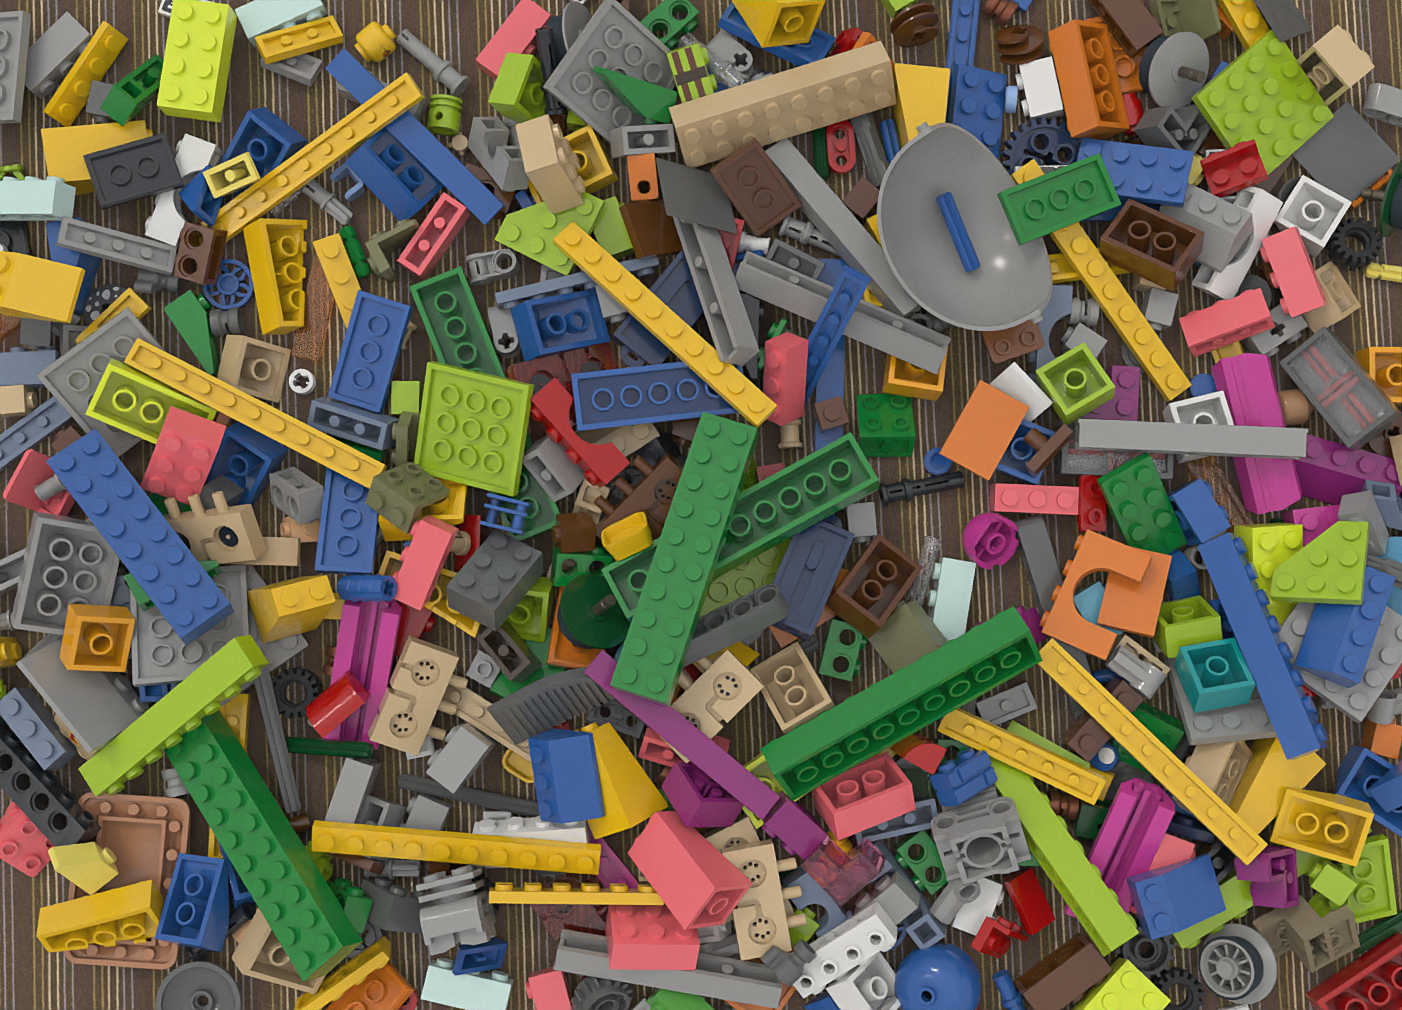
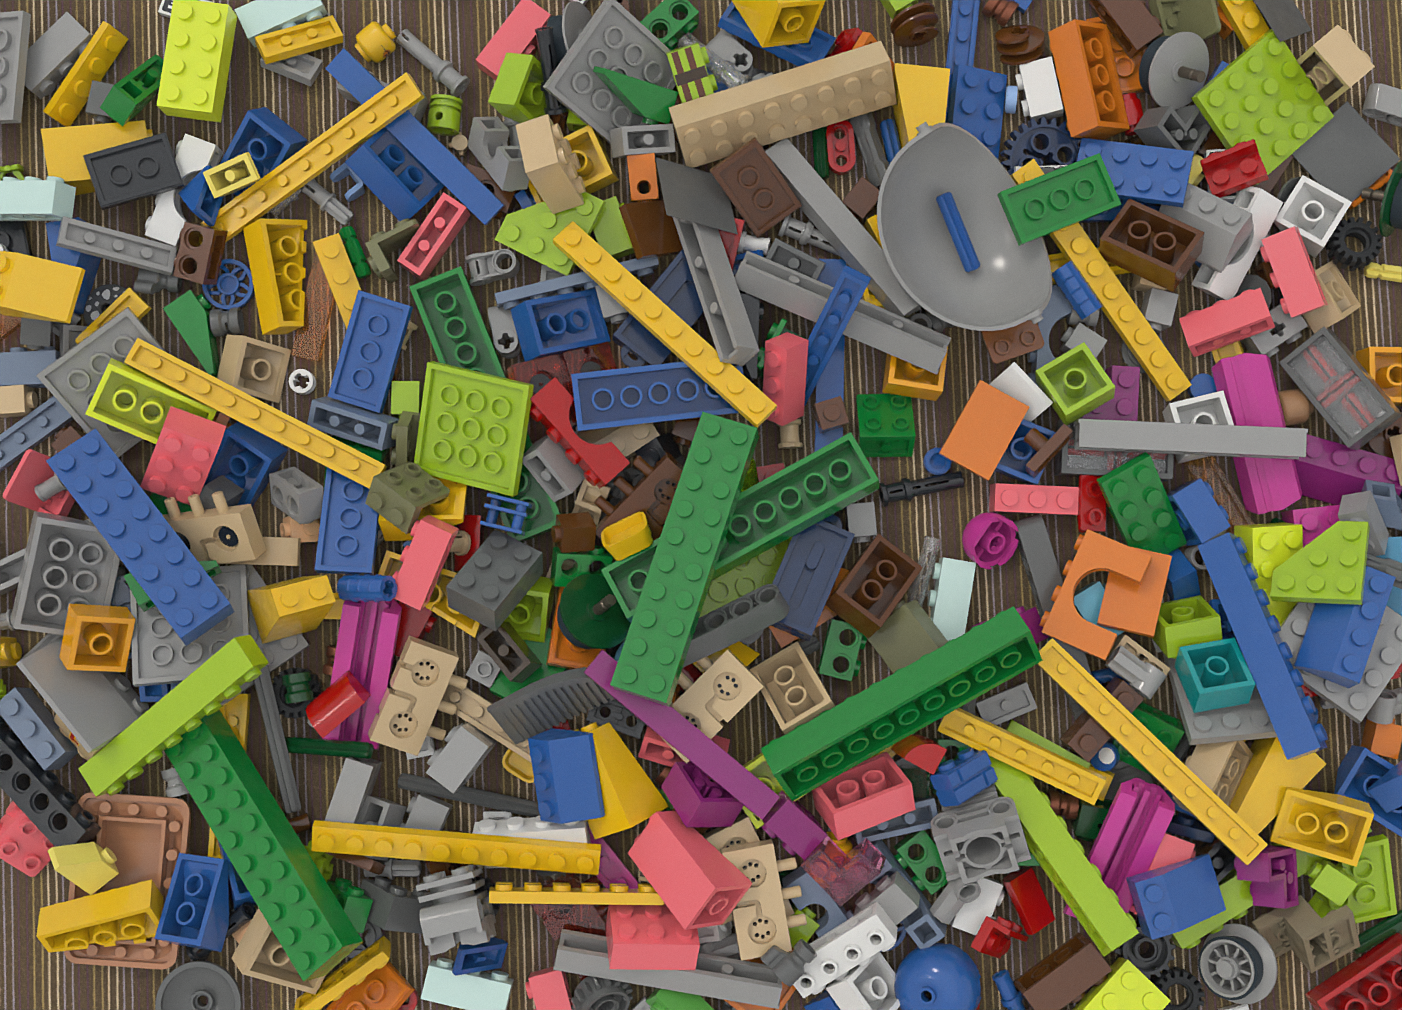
none -> dark green wheel [282,671,314,704]
none -> blue axle [1052,260,1102,320]

